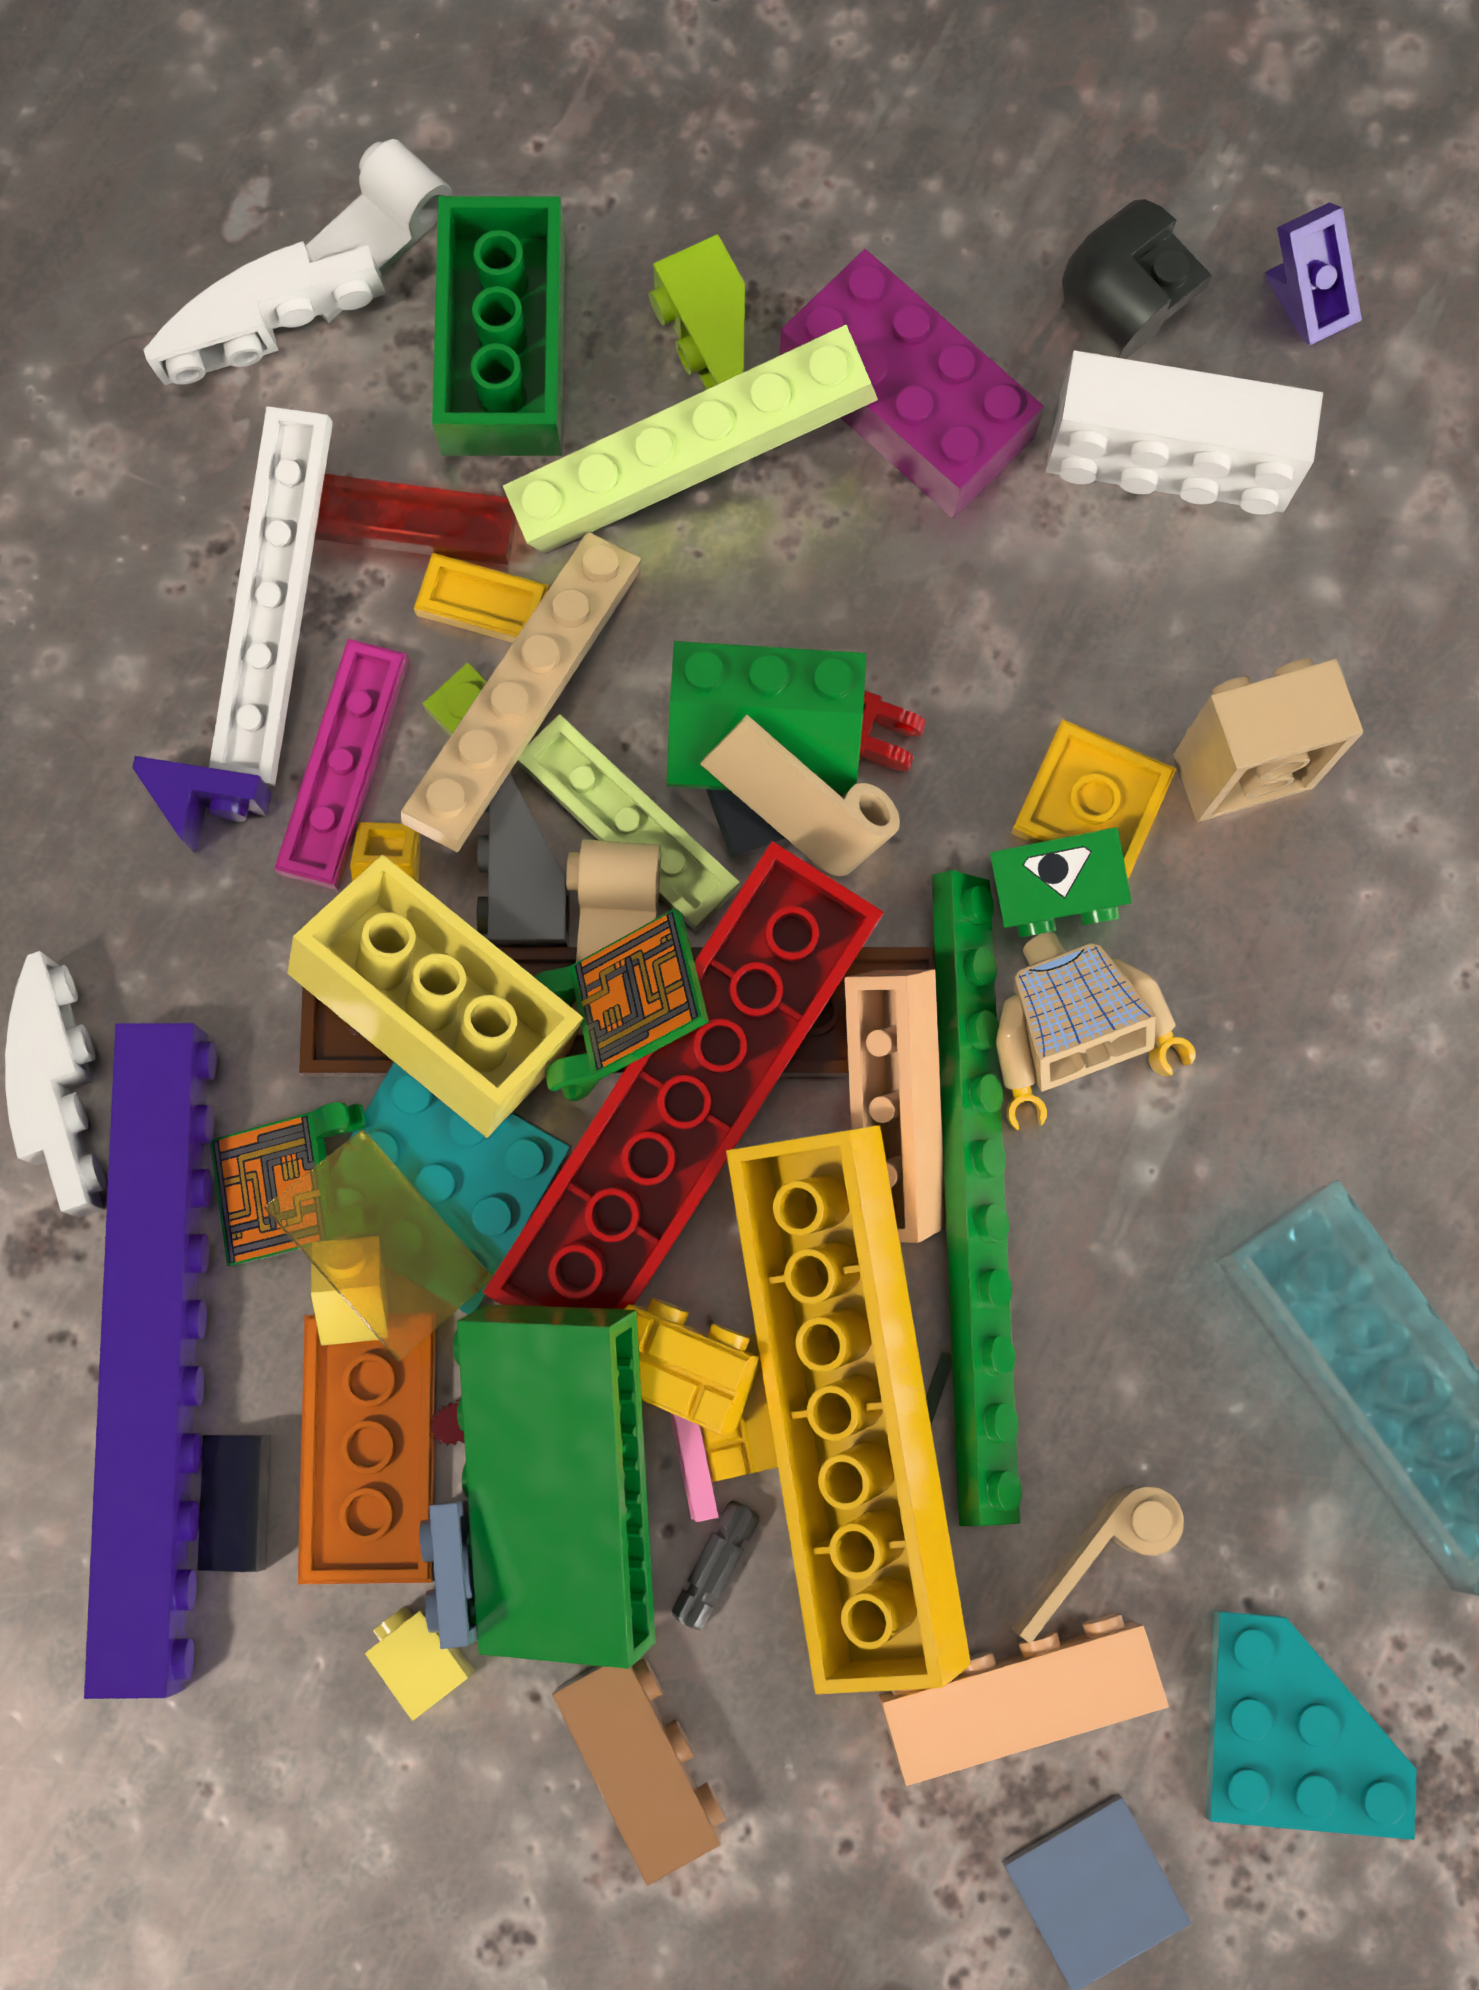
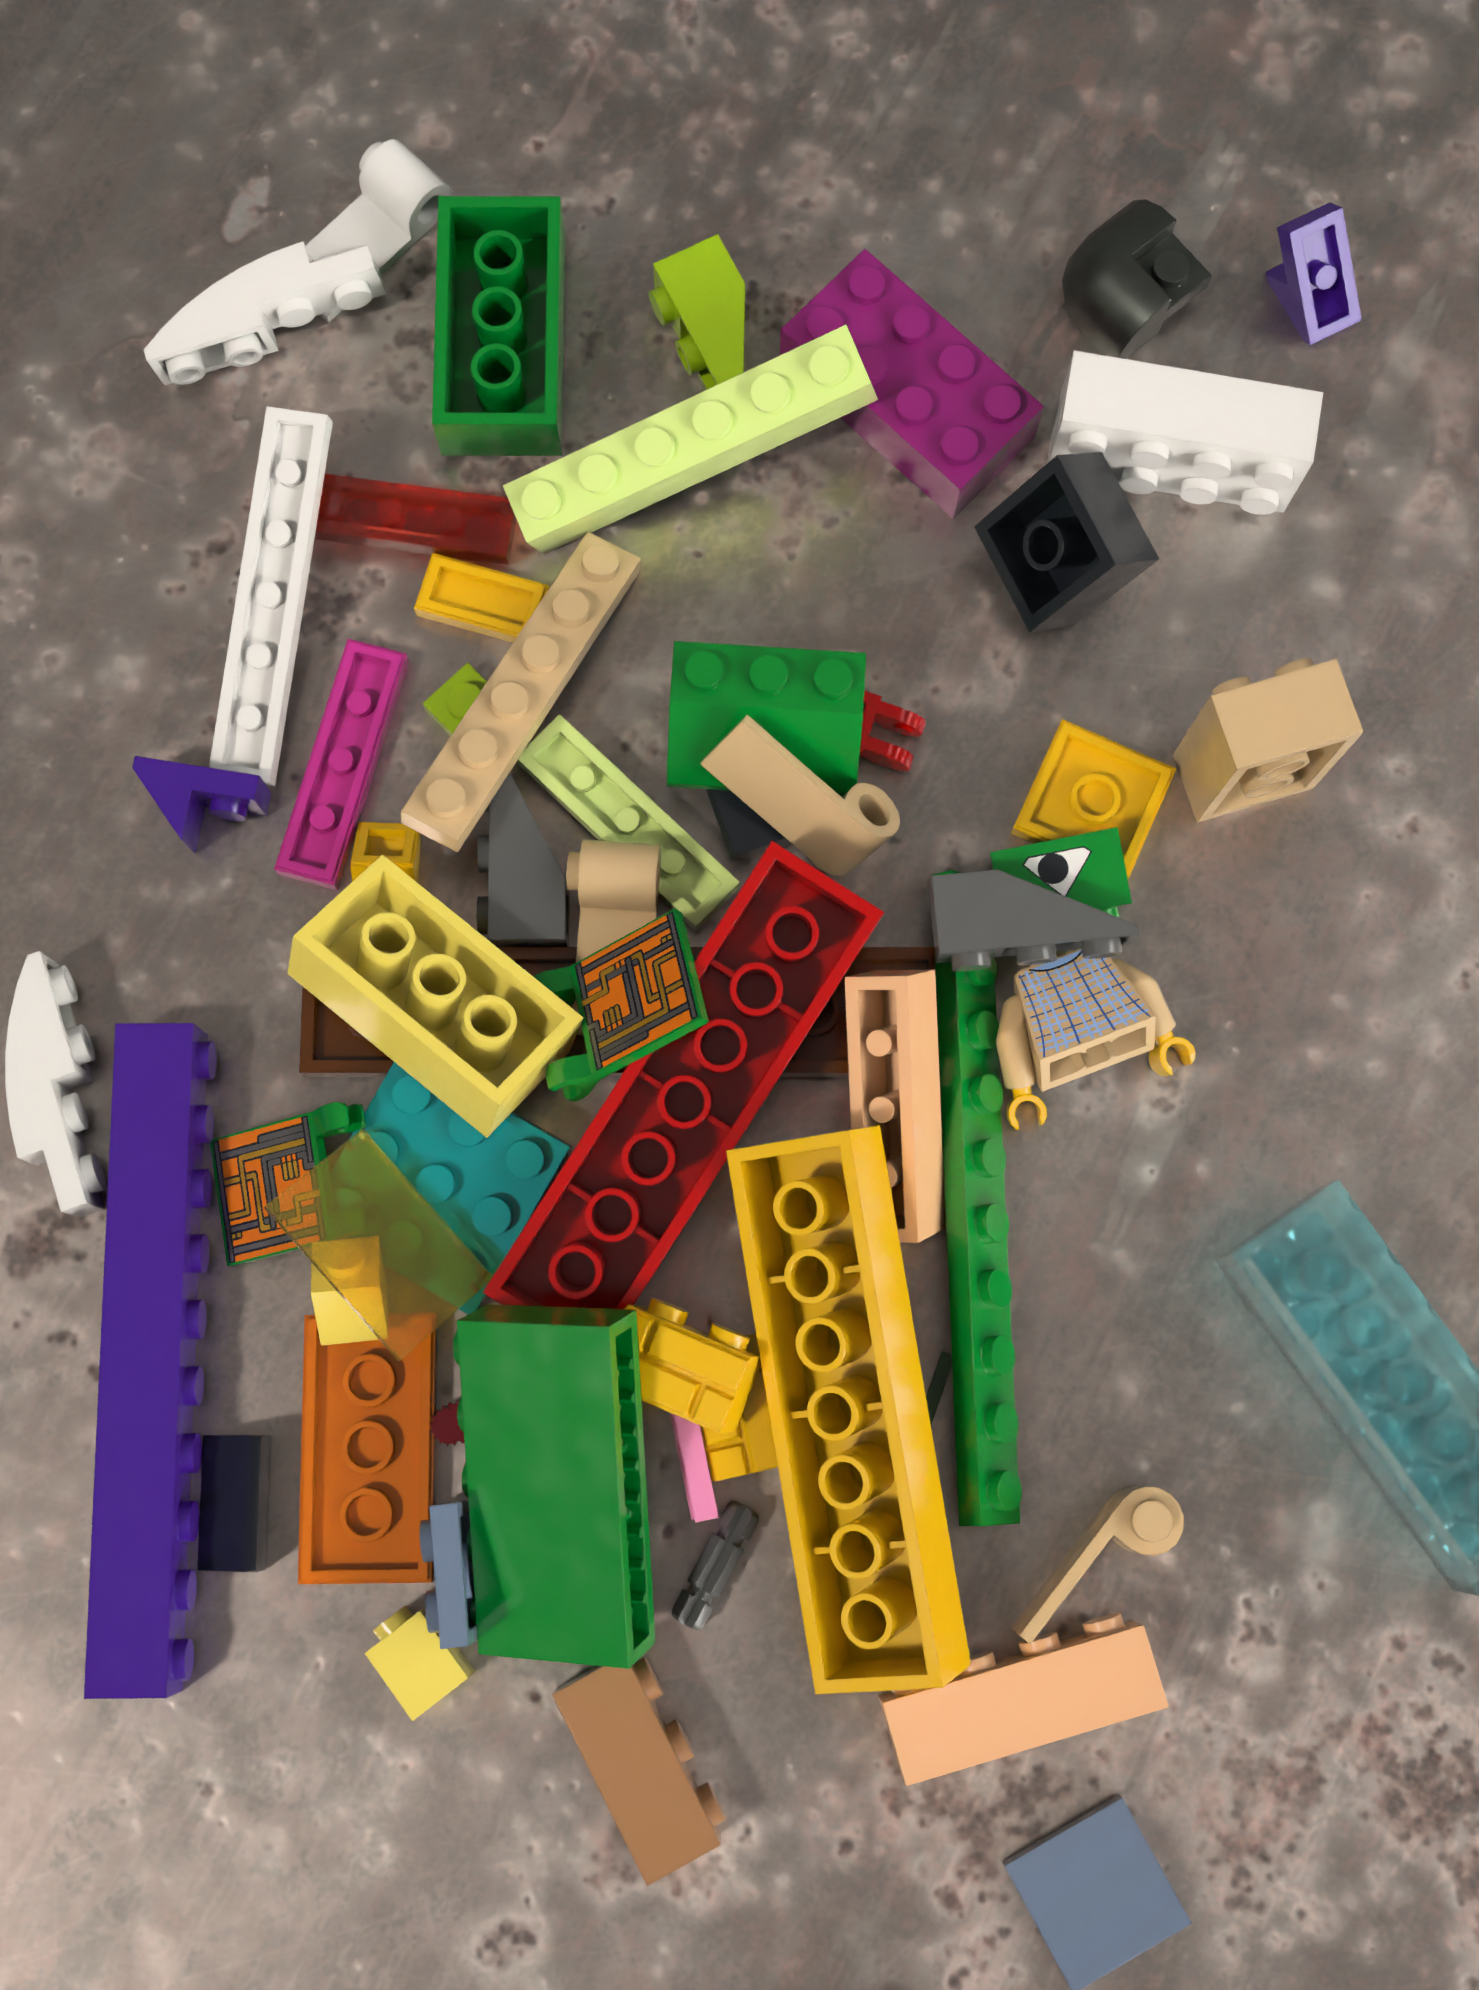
teal plate [1205,1610,1417,1840] -> none
none -> dark grey slope [928,869,1138,971]
none -> black brick [974,452,1159,633]

